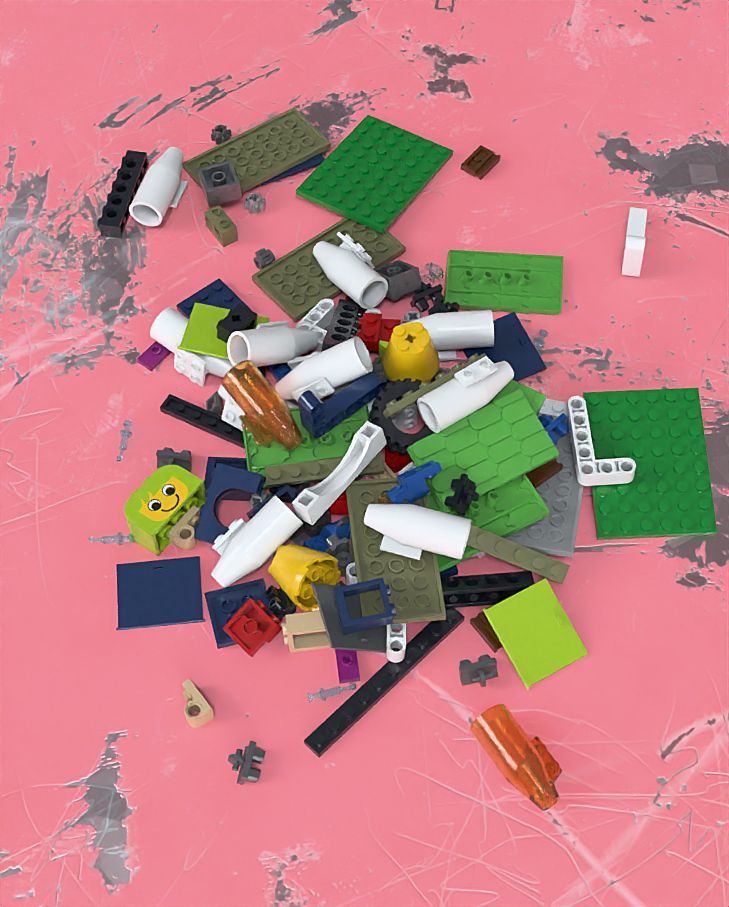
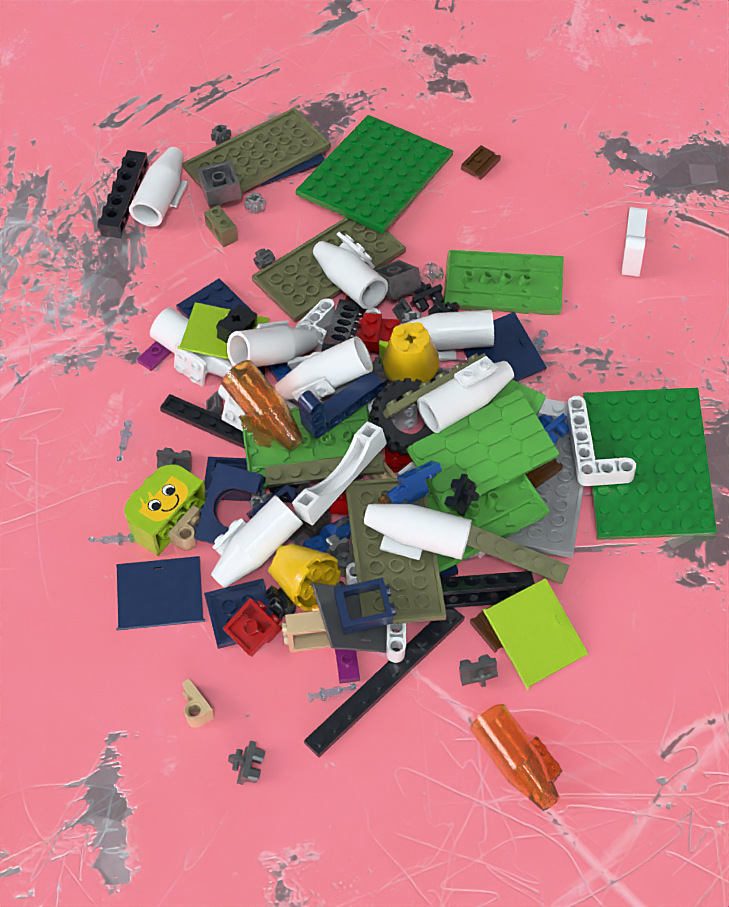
none -> dark grey slope [392,297,412,323]

